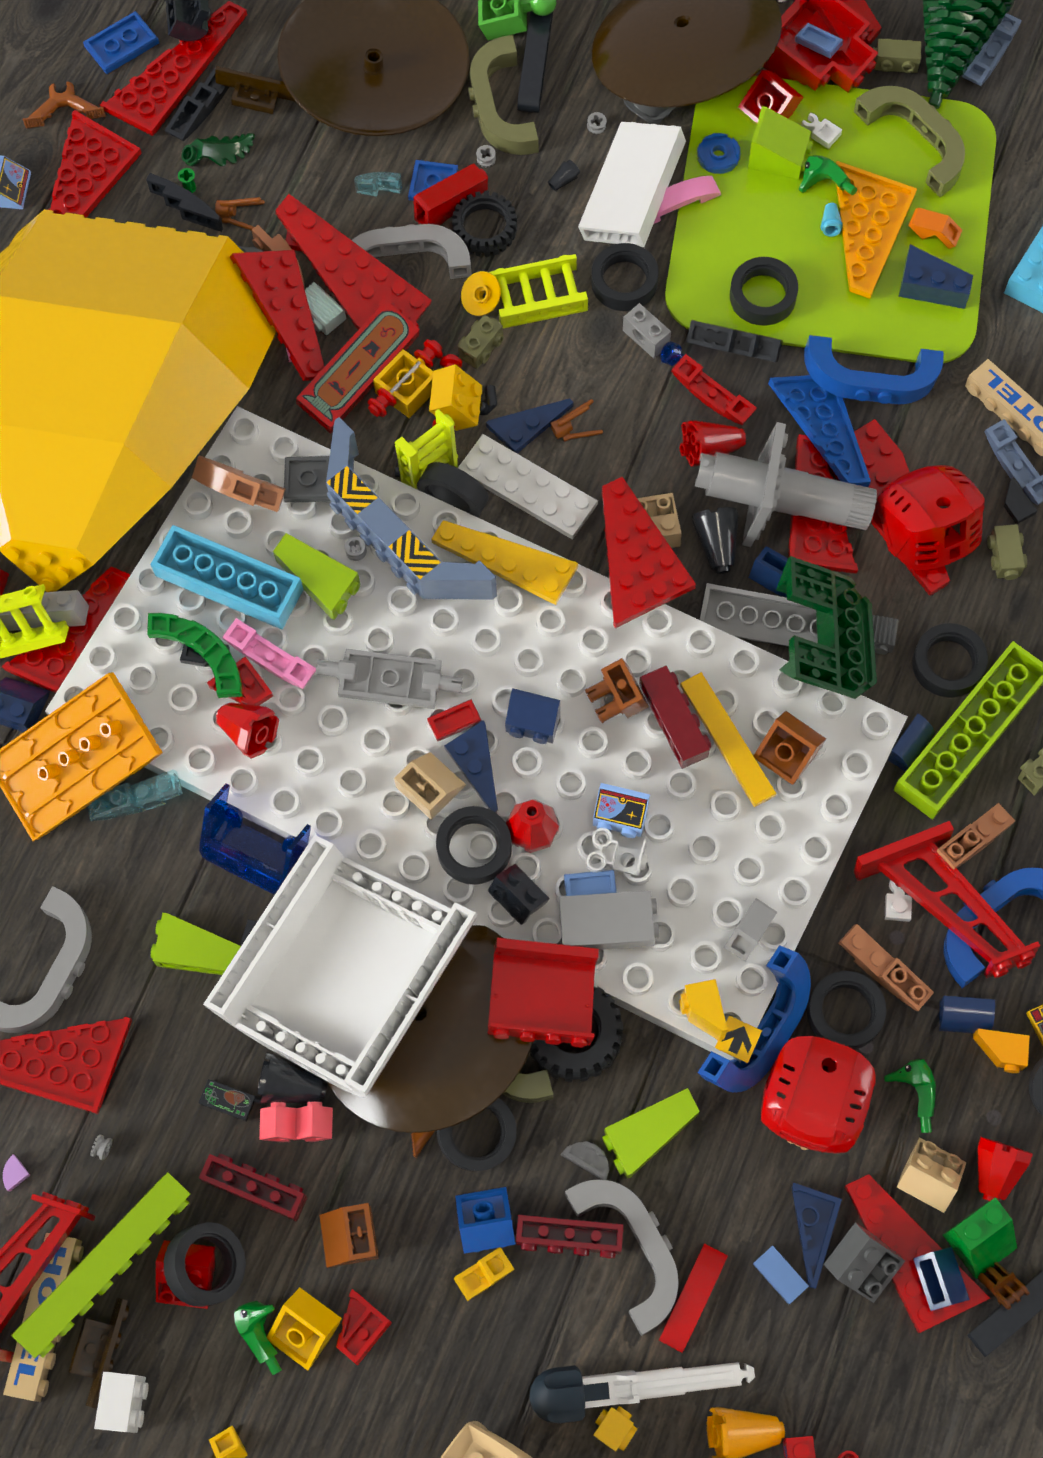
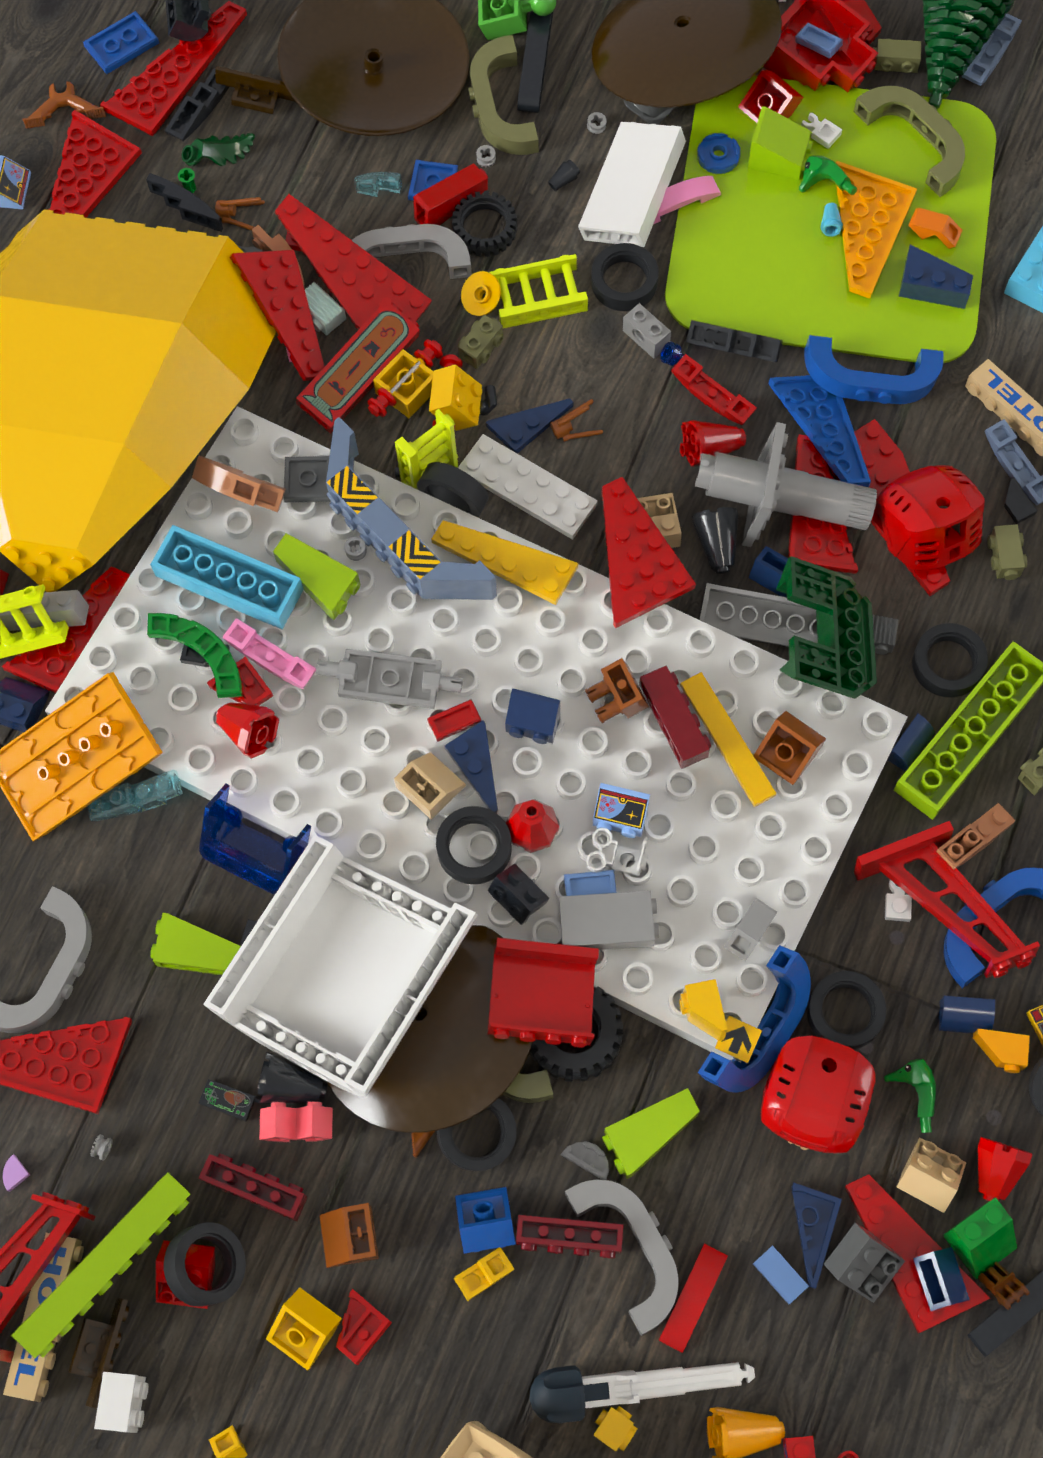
green animal [234,1300,282,1375] -> none
black tyre [730,257,798,326] -> none
nougat slope [839,924,934,1011] -> none

